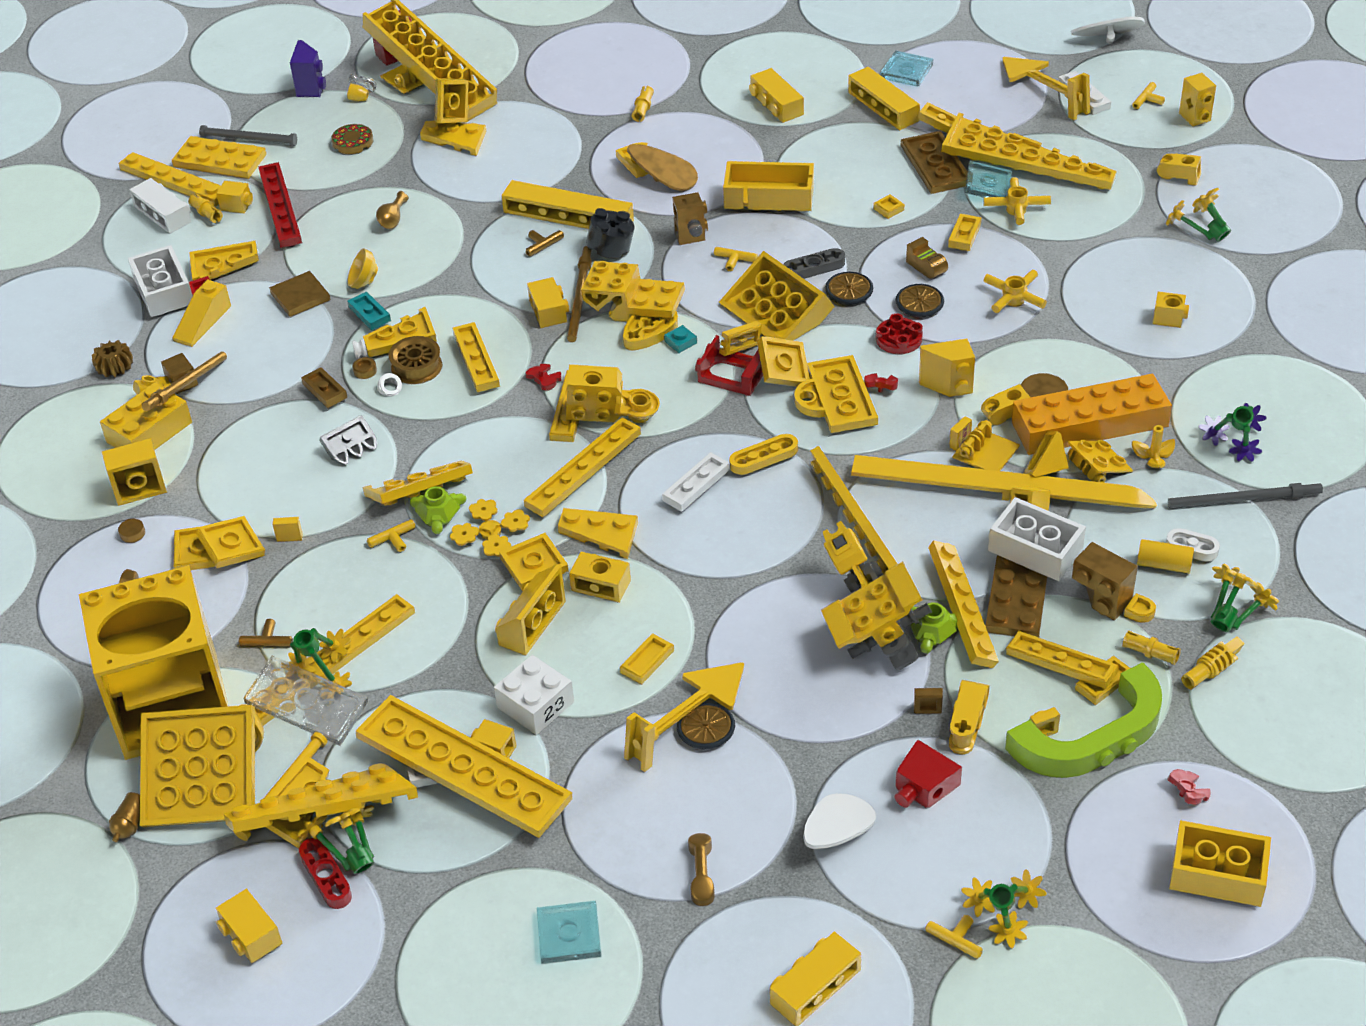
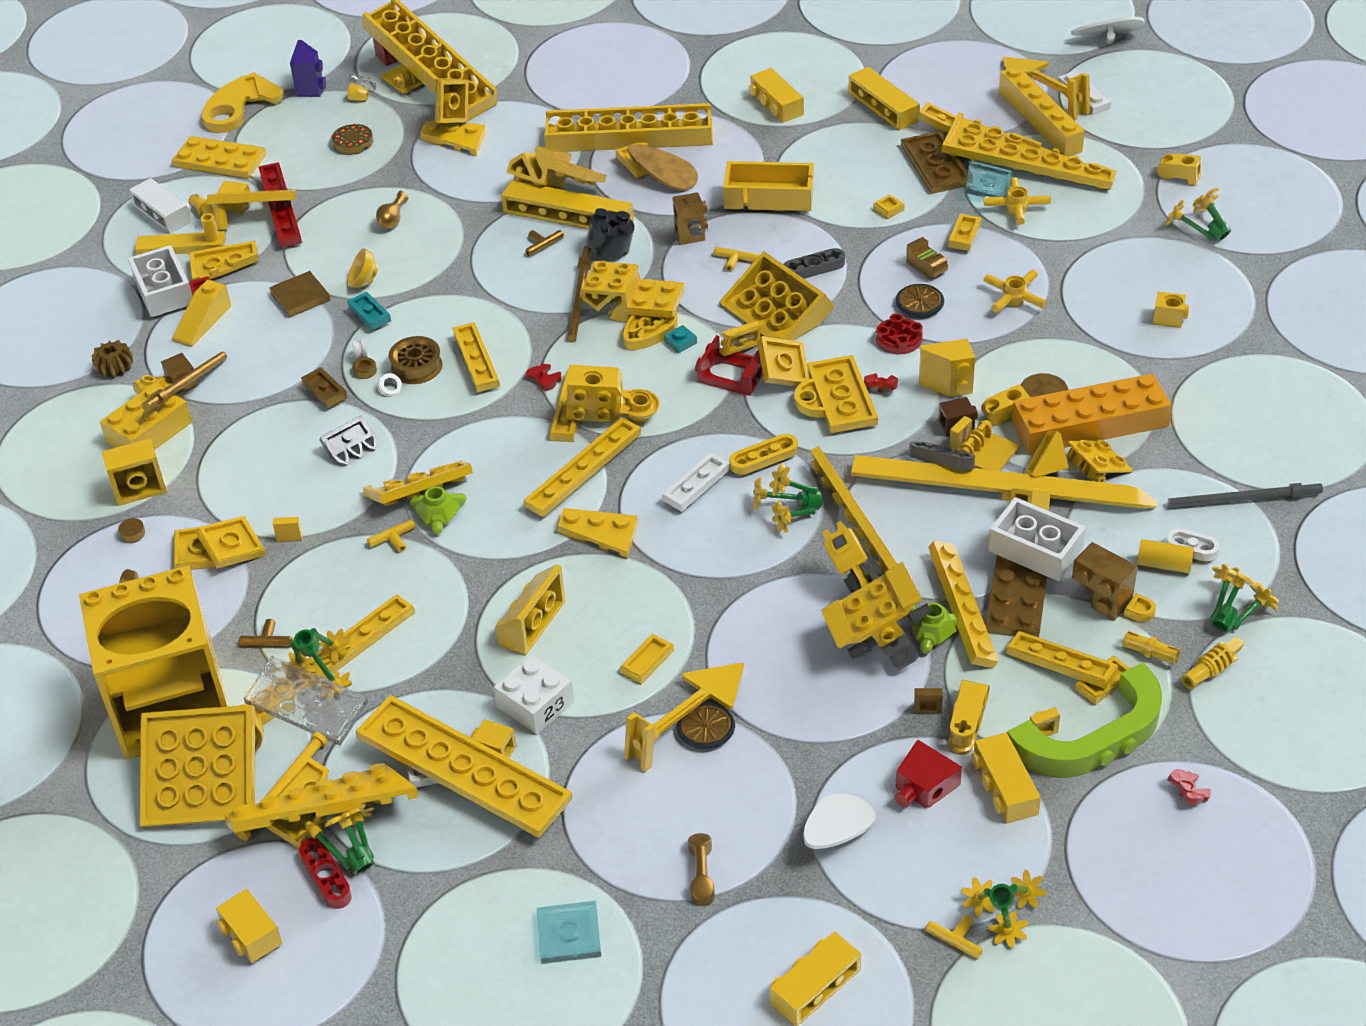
pearl gold piece [109,792,140,842] -> none
yellow plate [119,152,221,206] -> none
dark grey bar [199,125,297,146] -> none
yellow wing [363,307,437,357] -> none
yellow plant [450,499,530,557] -> none
yellow plate [499,533,569,591] -> none
yellow brick [527,277,569,328] -> none
yellow brick [569,551,631,603] -> none
yellow pin [631,86,654,122] -> none
pearl gold wheel [825,271,874,305] -> none
clear light blue tile [881,51,934,87] -> none
yellow piece [1132,82,1165,109] -> none
yellow plant [1132,425,1175,468] -> none
yellow brick [1169,820,1271,907] -> none
yellow brick [1179,73,1216,126] -> none
dark purple plant [1198,403,1267,462] -> none
none -> yellow piece [135,213,226,255]
none -> yellow animal [202,72,284,133]
none -> yellow piece [207,189,296,230]
none -> yellow piece [506,146,606,188]
none -> yellow tile [544,103,713,152]
none -> plant [752,463,822,533]
none -> dark grey beam [909,441,975,470]
none -> reddish brown brick [938,397,978,437]
none -> yellow brick [971,732,1041,824]
none -> yellow brick [999,66,1085,157]

